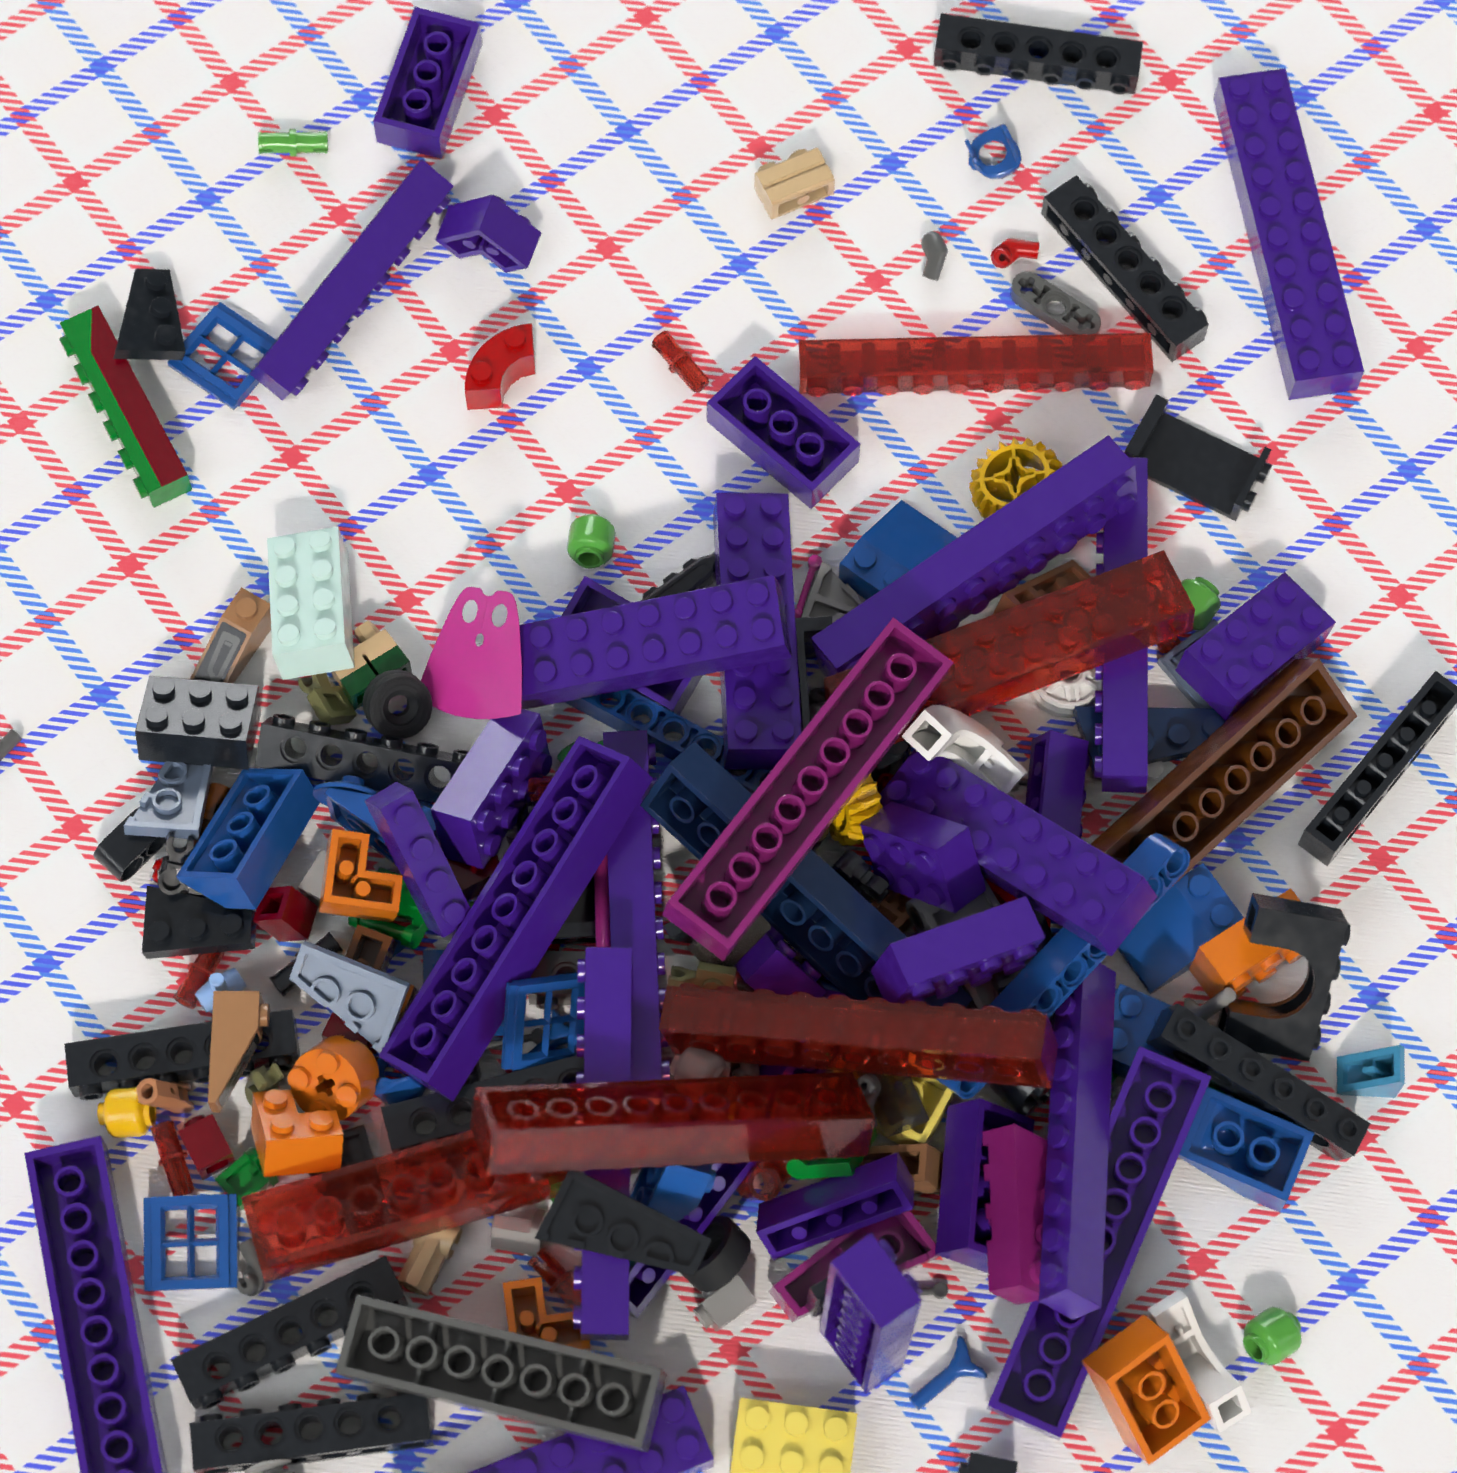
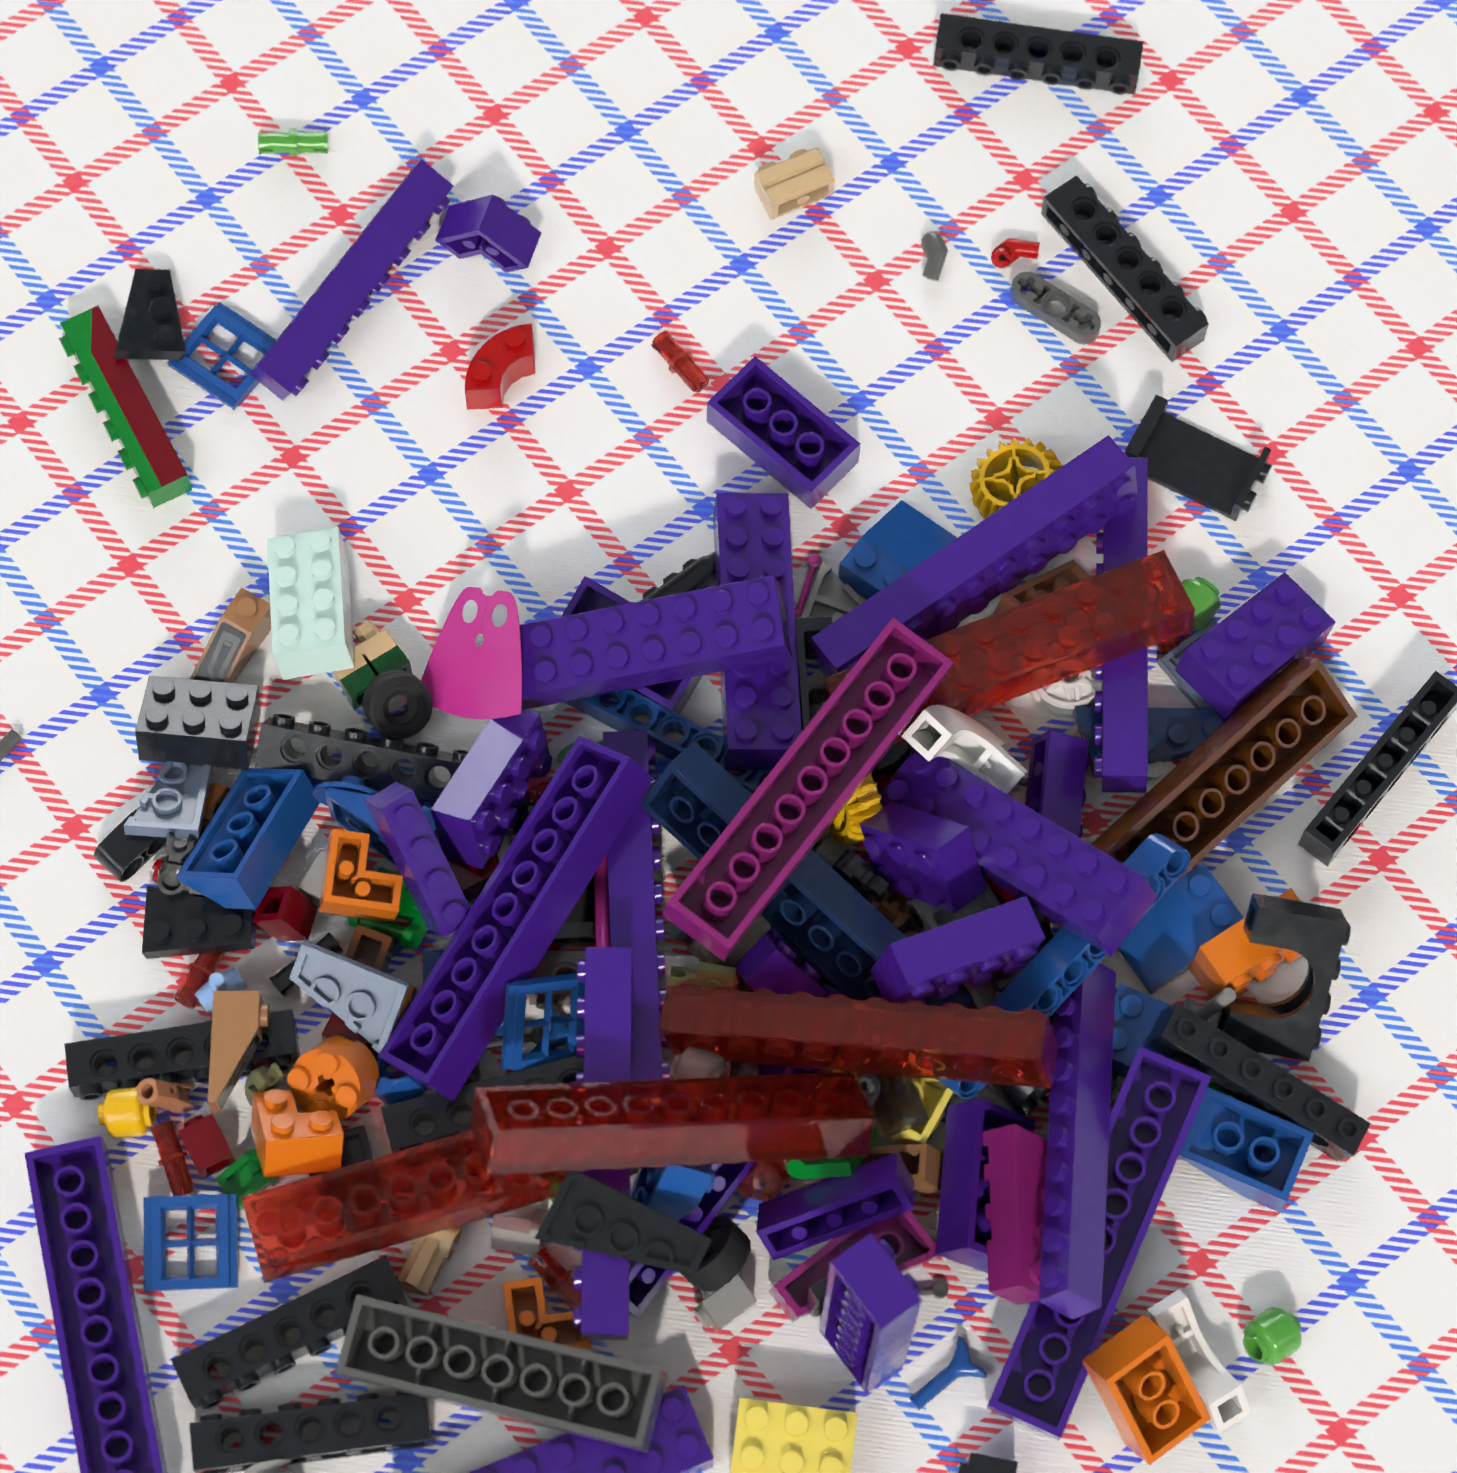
dark grey arm [237,1238,271,1296] -> none
olive plate [298,673,357,725] -> none
dark purple brick [373,7,482,159] -> none
bright green head [567,514,616,569] -> none
clear red brick [798,333,1154,397] -> none
blue piece [965,124,1022,179] -> none
dark purple brick [1213,68,1364,400] -> none
dark azure slope [1337,1045,1405,1098] -> none

